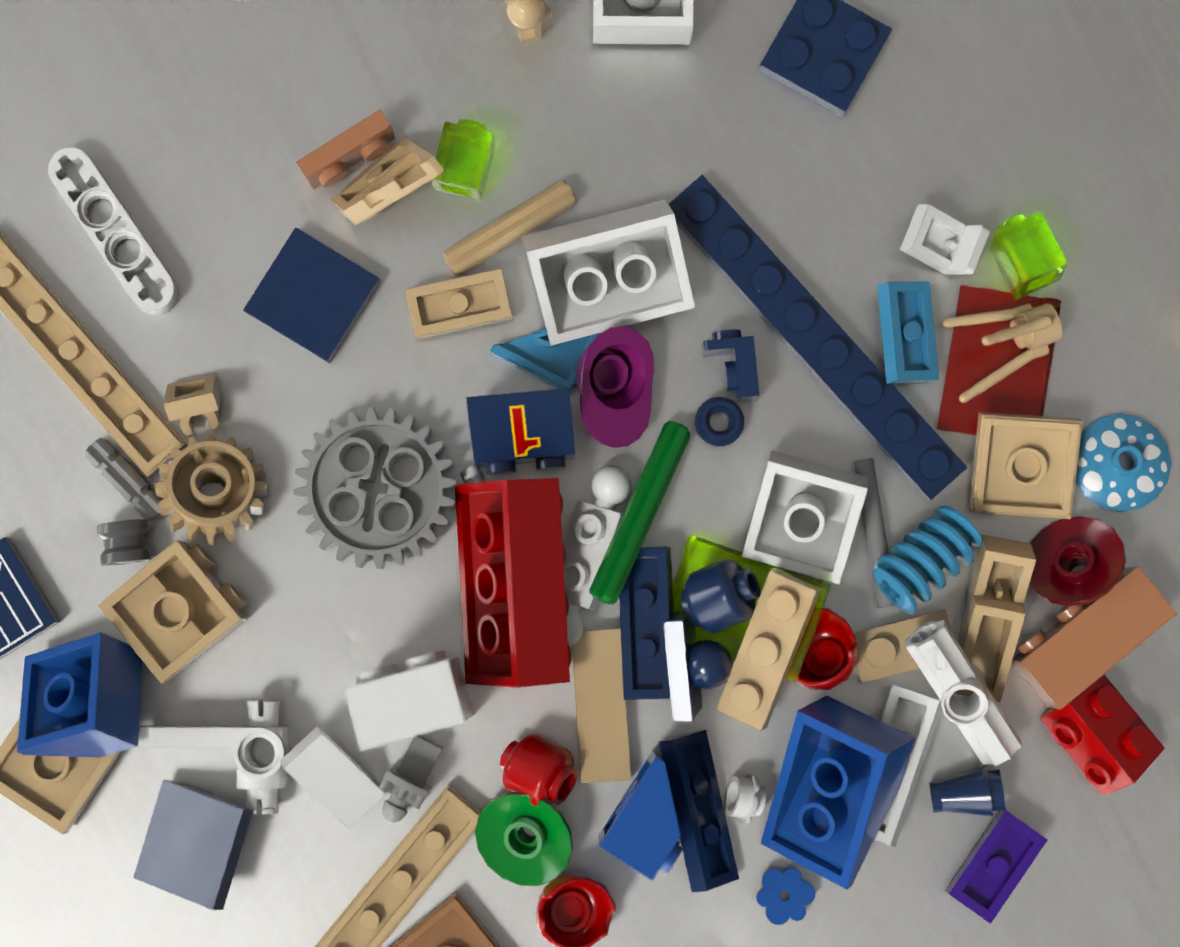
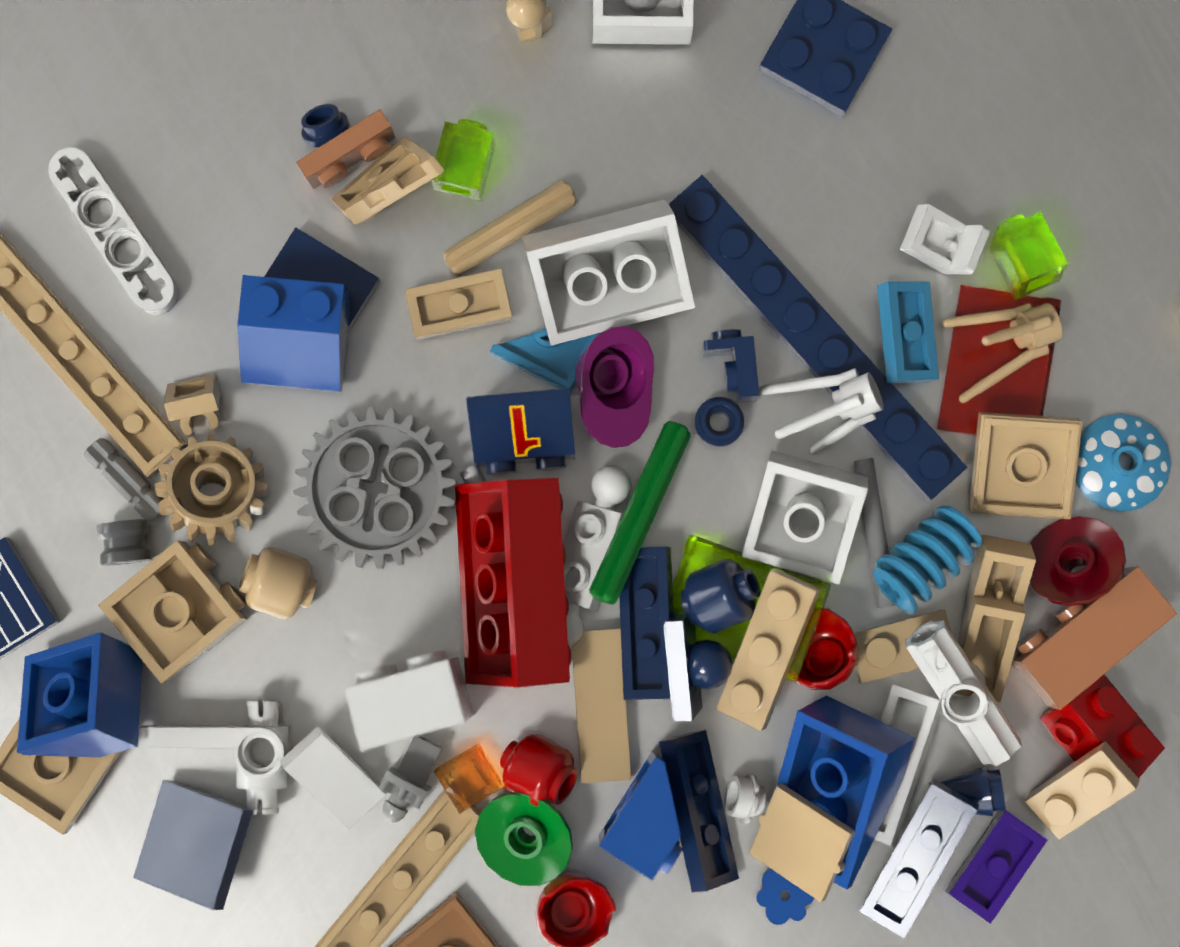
none -> blue slope [237,275,352,392]
none -> tan head [238,547,317,619]
none -> dark blue plate [301,104,350,148]
none -> clear orange tile [434,743,504,814]
none -> tan piece [749,783,855,902]
none -> white plant [760,368,884,455]
none -> plate [860,779,980,939]
none -> tan plate [1025,741,1140,840]

